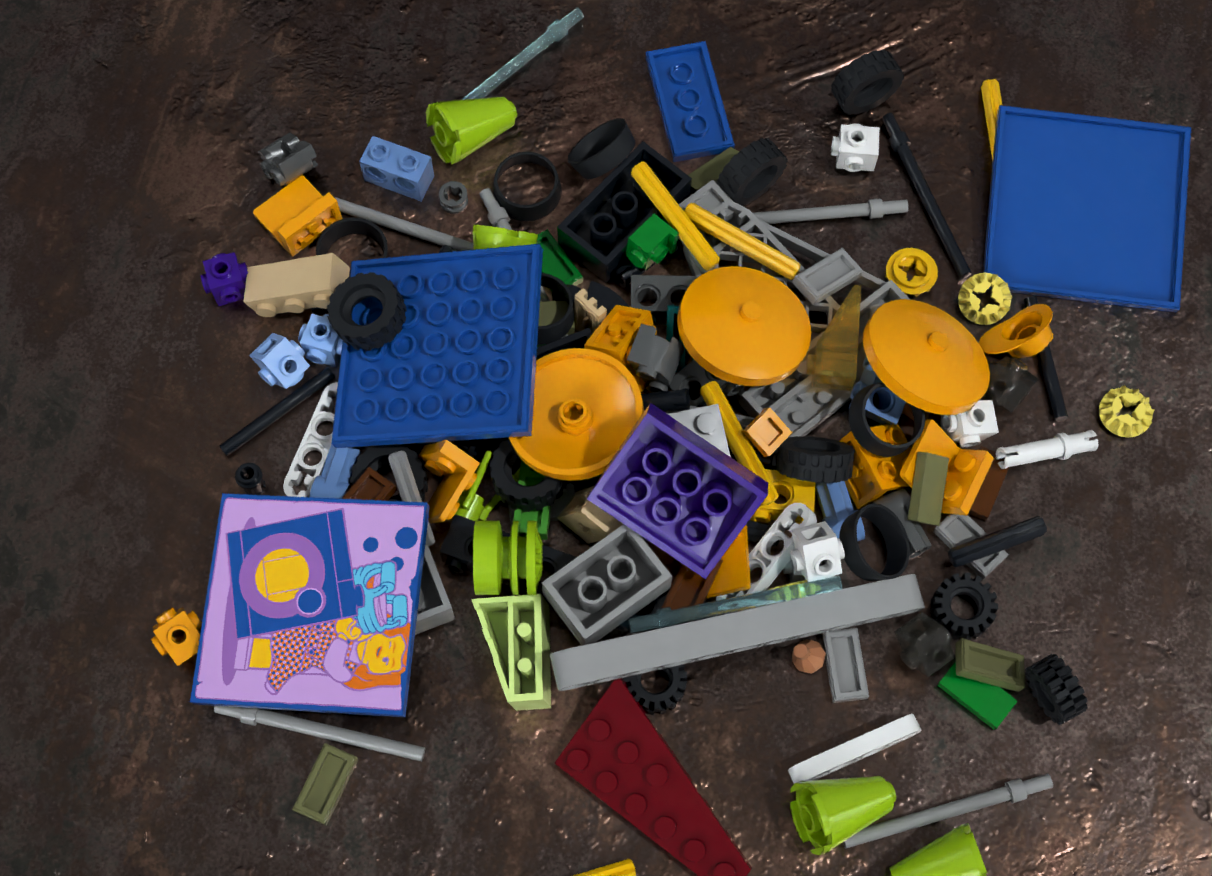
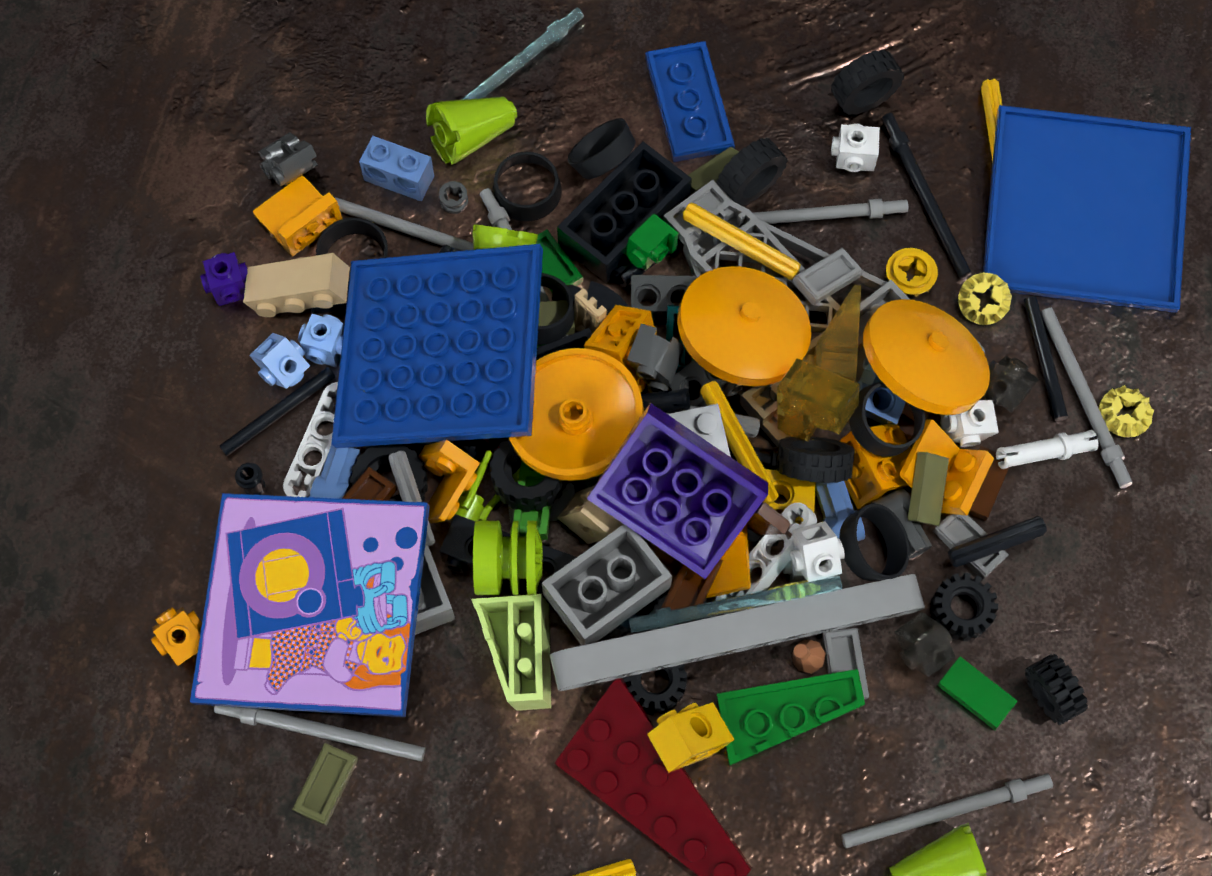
black tyre [327,272,407,351] -> none
yellow axle [631,161,720,271] -> none
light orange tile [742,407,793,457] -> none
white beam [787,714,922,784] -> none
lime cone [790,776,896,855] -> none
olive tile [955,638,1025,692] -> none
light orange piece [979,304,1053,358] -> none
none -> yellow brick [647,702,735,773]
none -> green wing [717,669,865,766]
none -> reddish brown tile [746,503,791,535]
none -> clear yellow brick [777,358,860,442]
none -> light grey bar [1041,307,1133,489]

